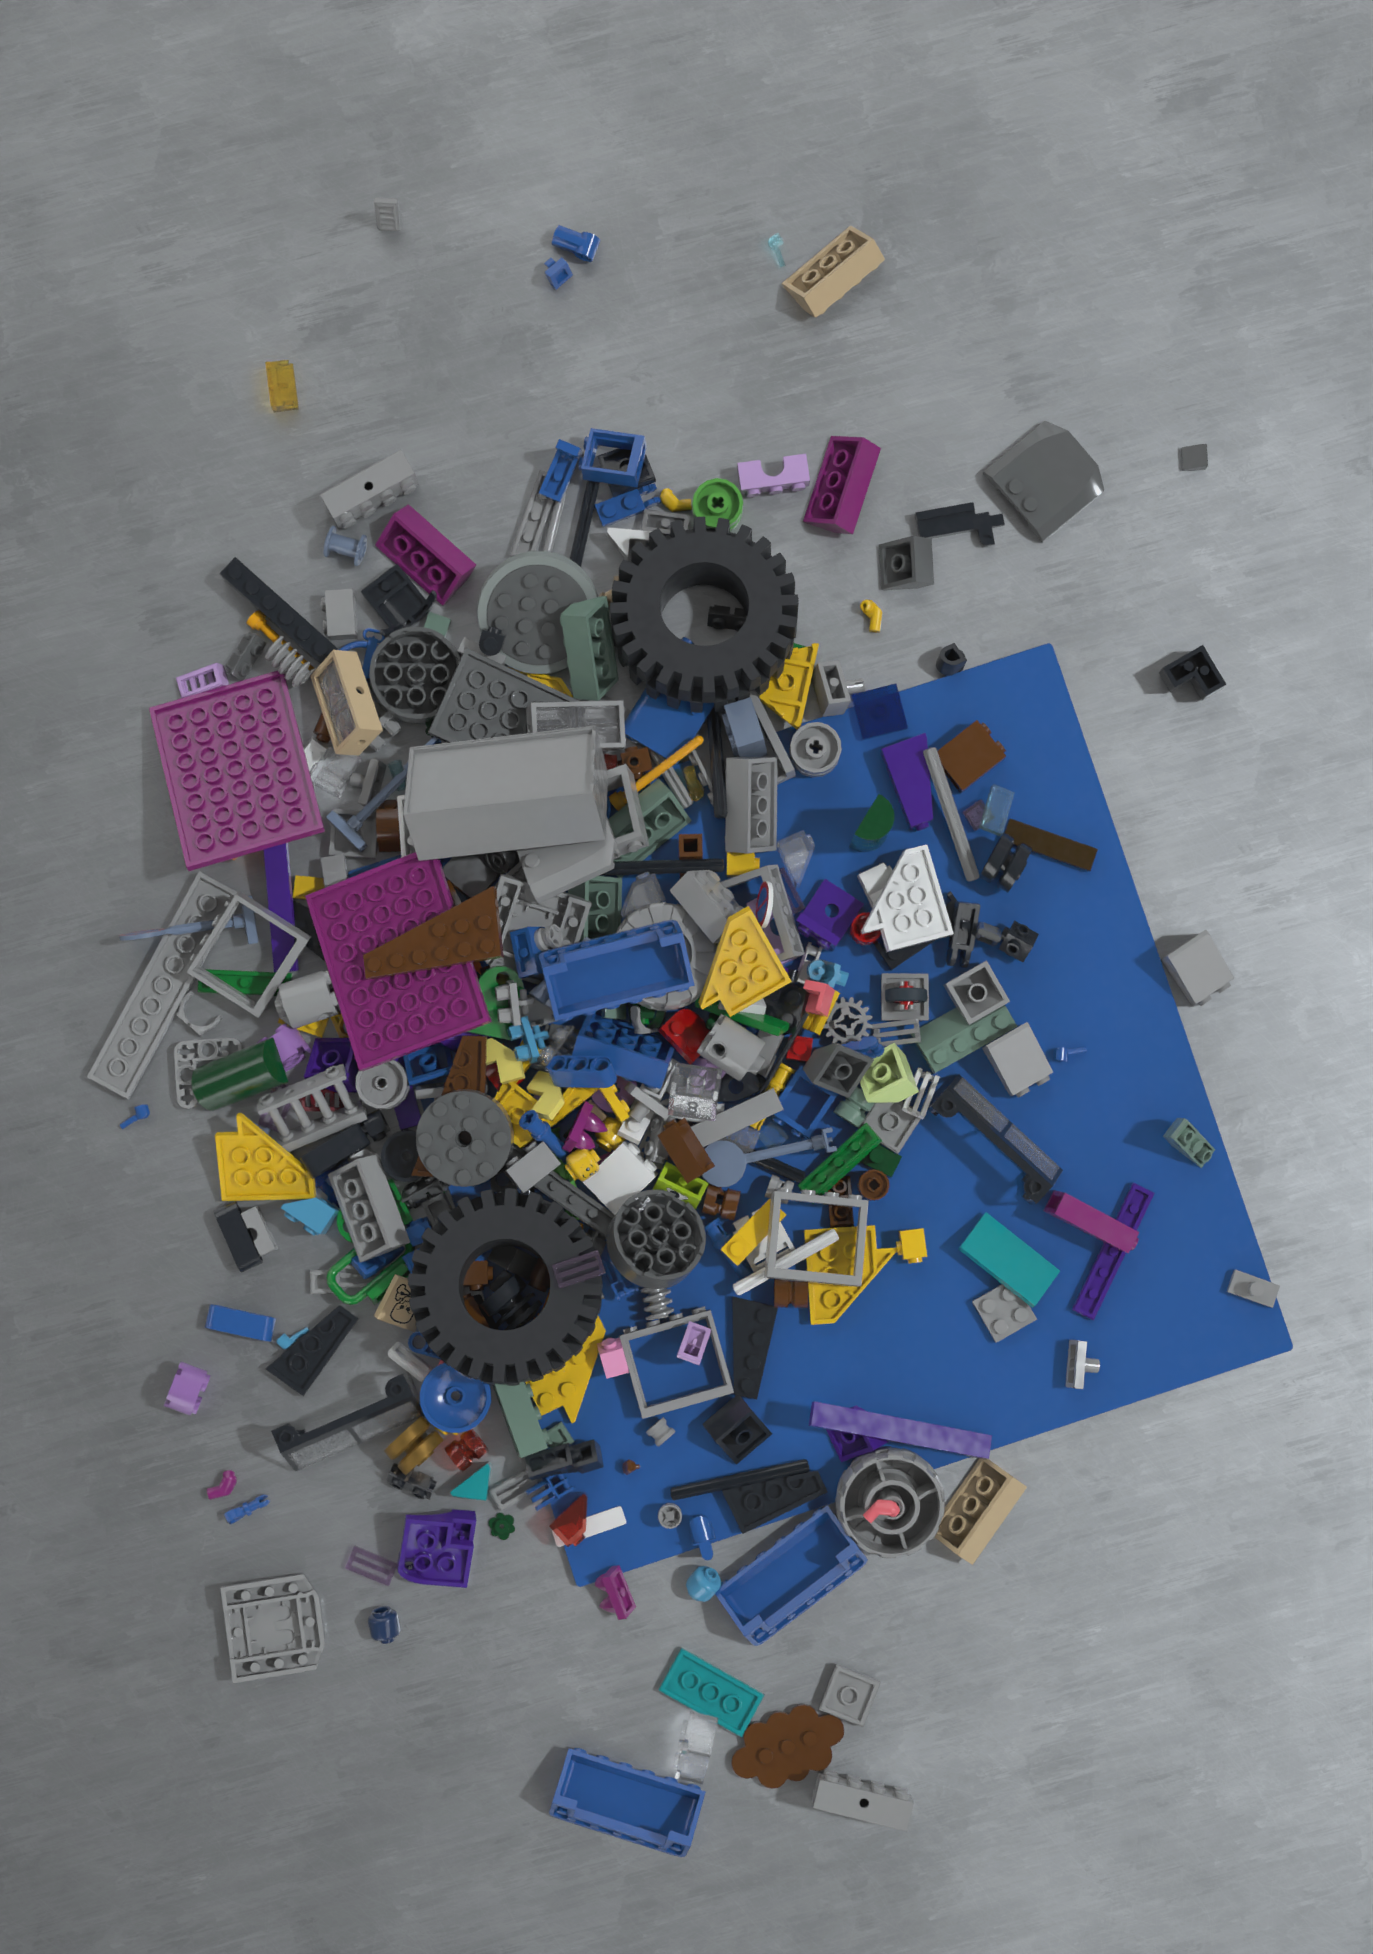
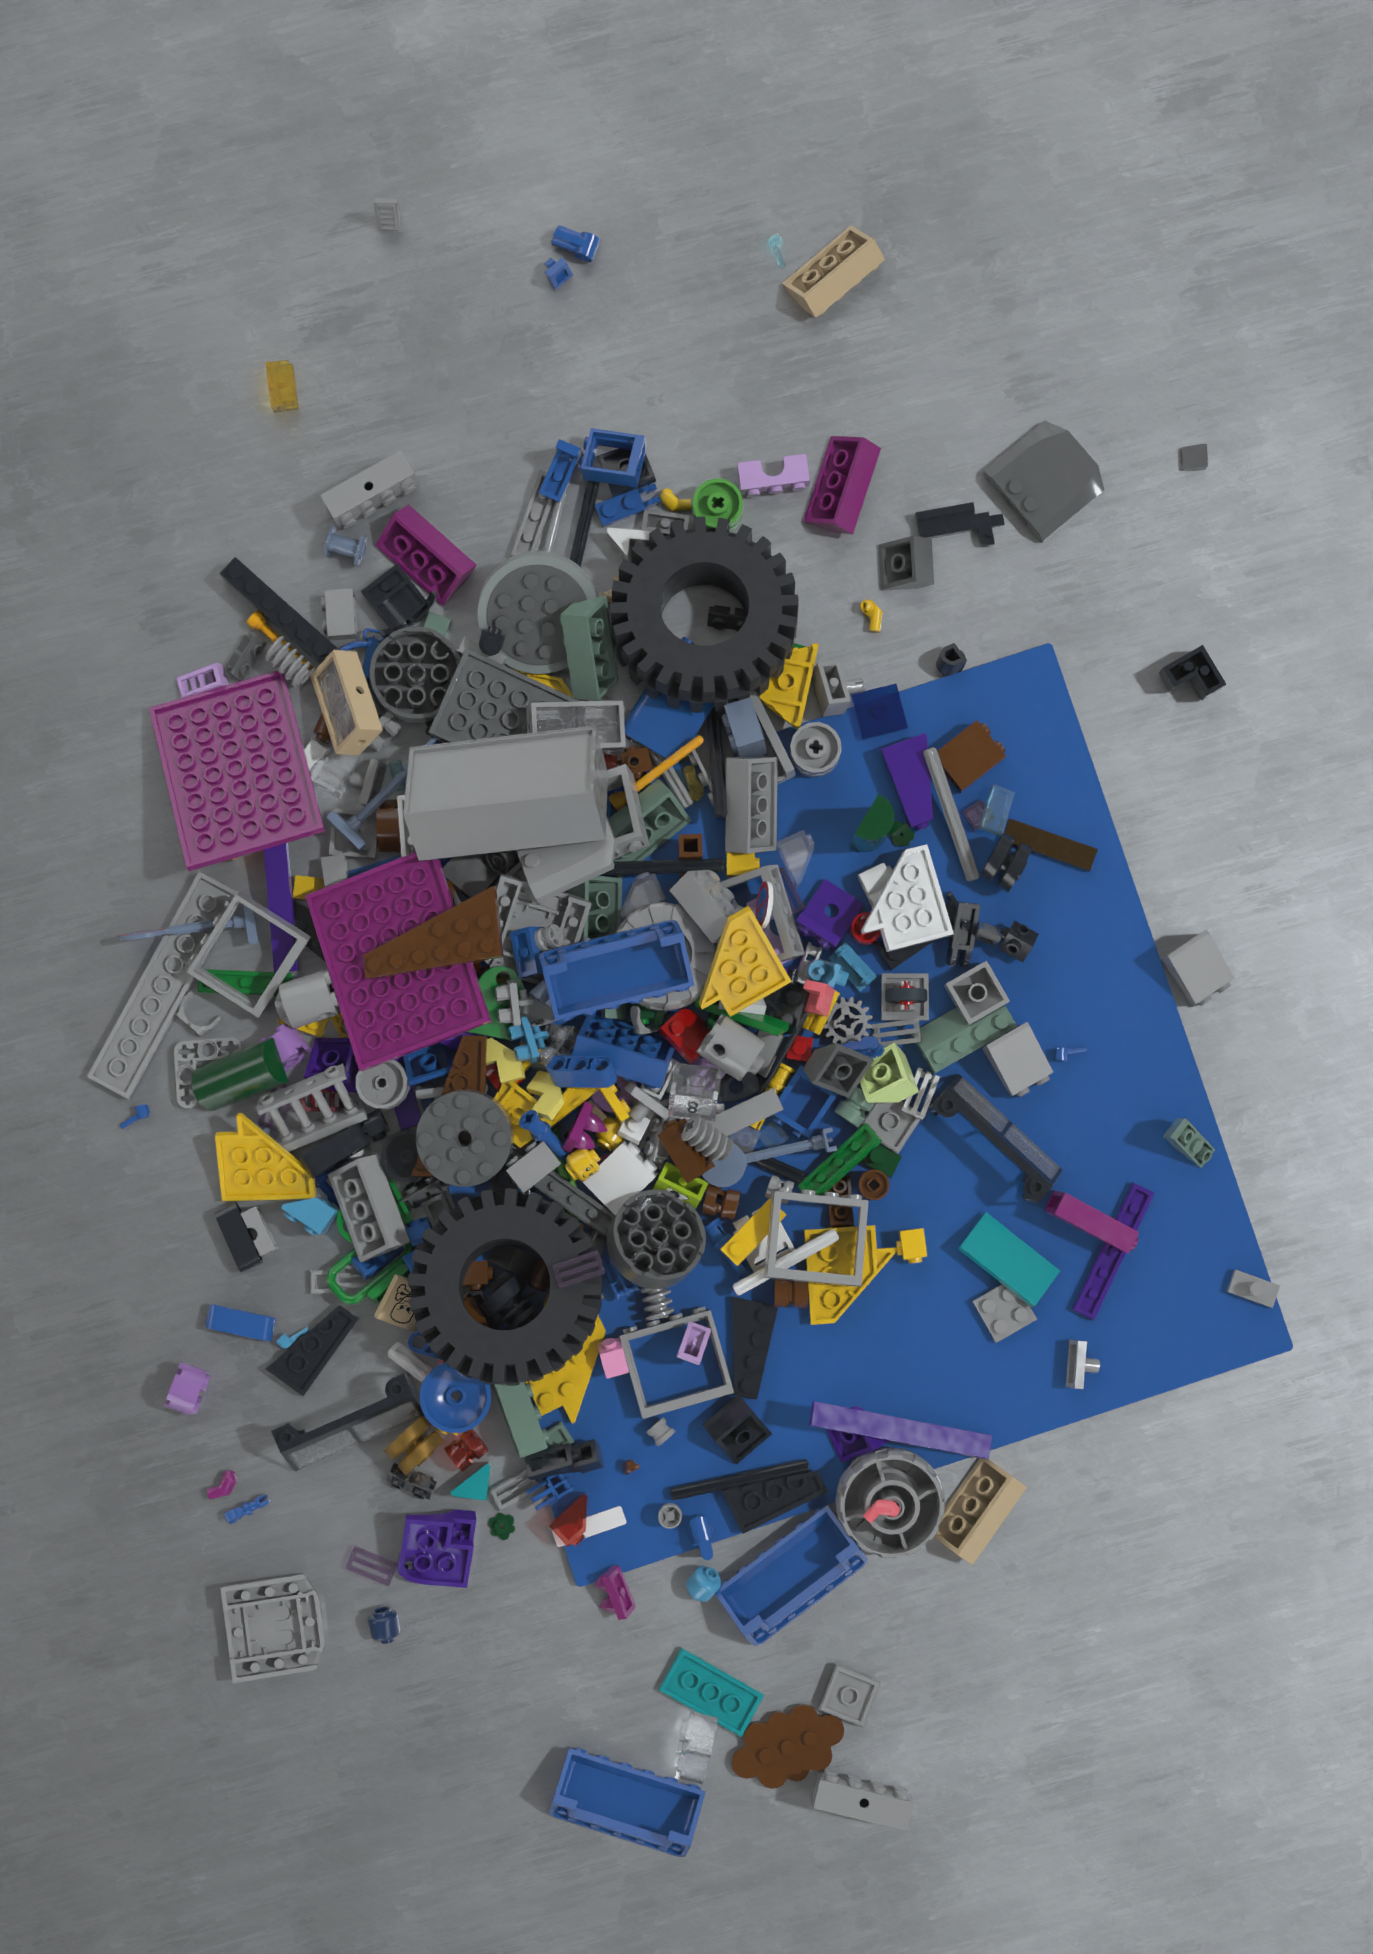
none -> light grey piece [681,1114,734,1162]
none -> dark azure hinge [829,942,877,992]
none -> dark green plant [889,821,915,846]

